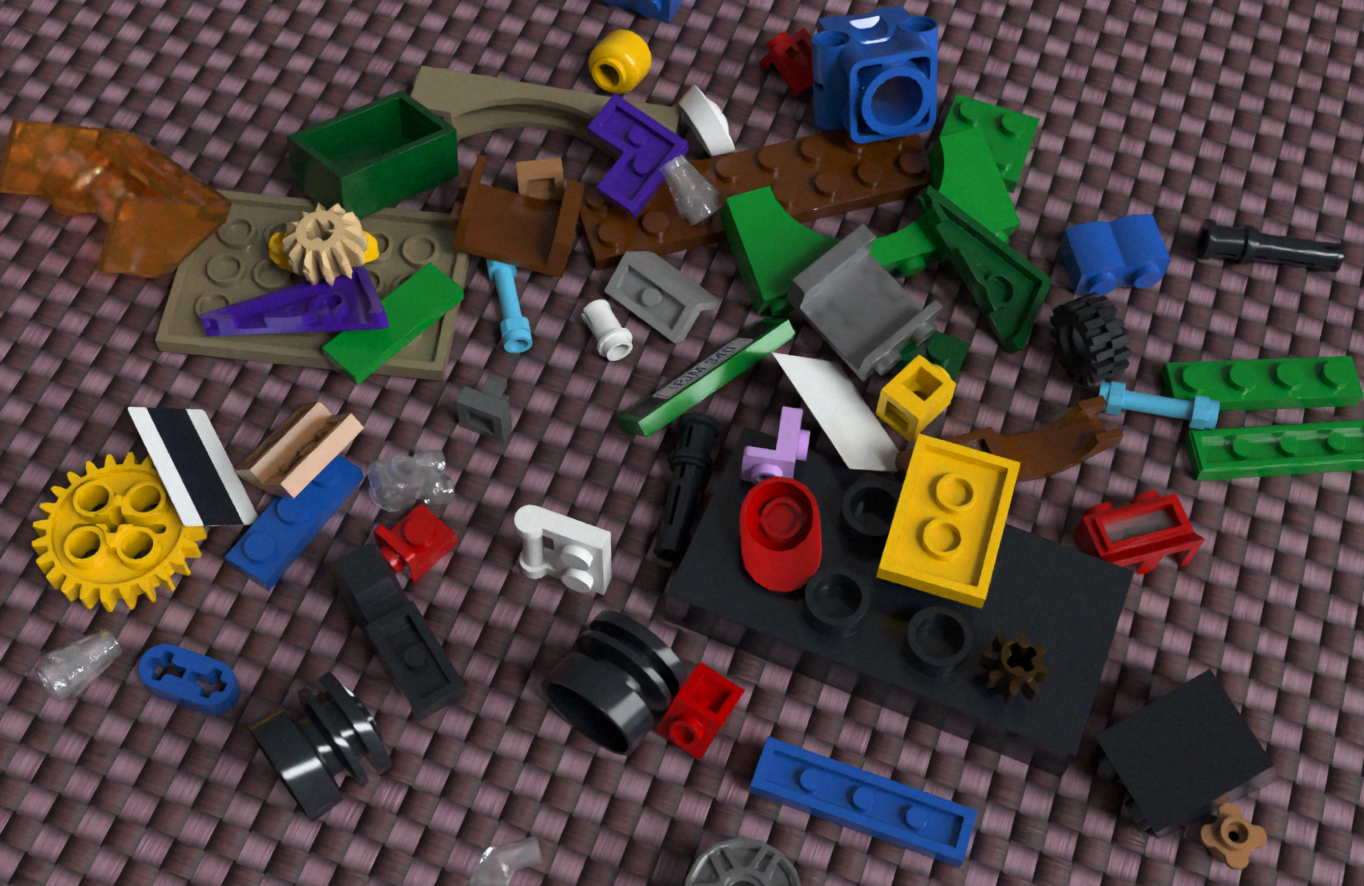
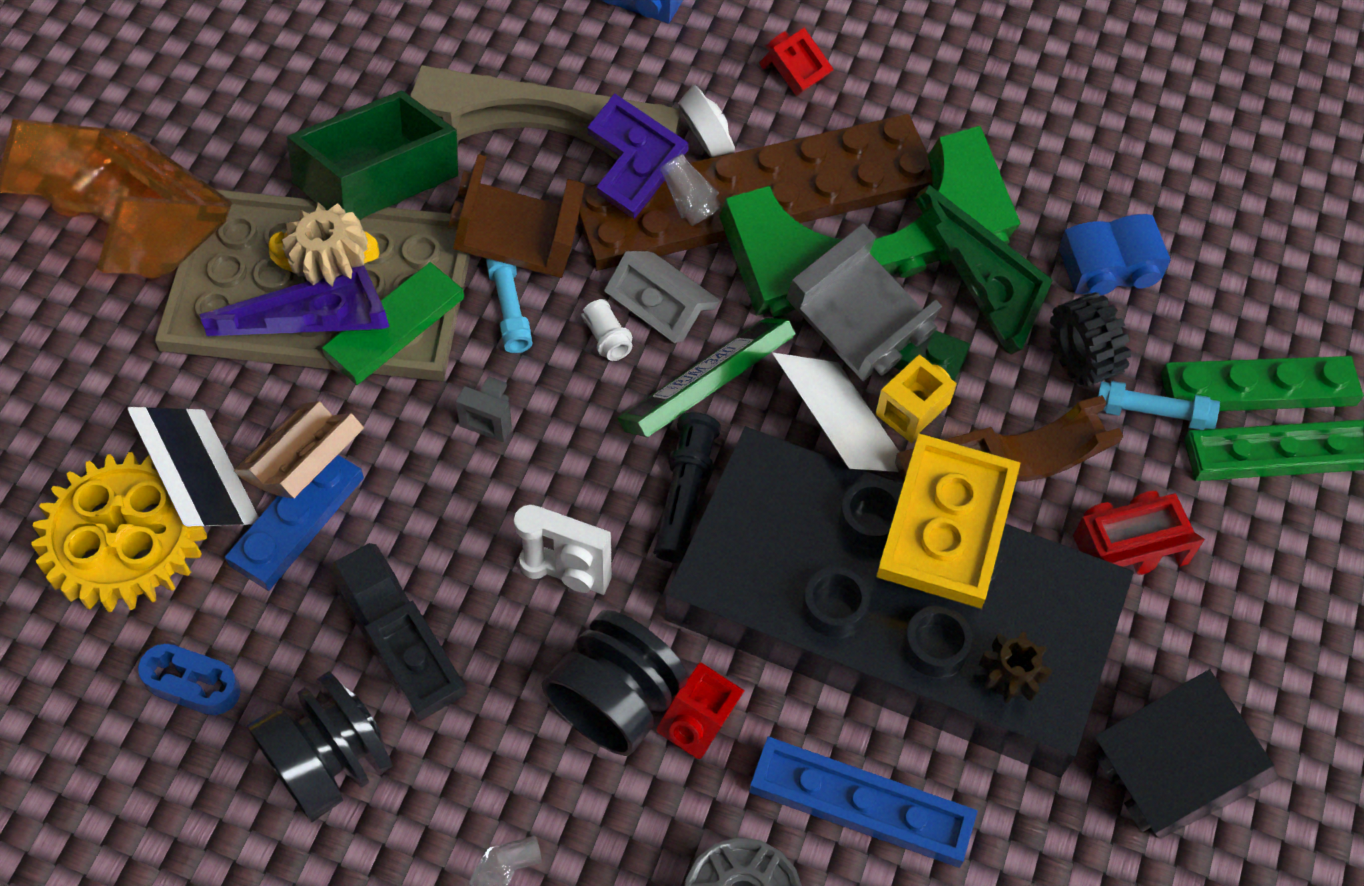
clear cone [34,629,123,703] -> none
clear plate [367,450,455,511] -> none
red bracket [373,503,458,583] -> none
medium nougat plate [516,157,564,203] -> none
yellow head [588,29,652,95] -> none
red cap [739,476,822,593] -> none
lavender bracket [741,406,810,485] -> none
blue piece [811,5,938,143] -> none
green plate [939,94,1040,194] -> none
black pin [1196,219,1344,272] -> none
medium nougat plate [1199,803,1267,870] -> none

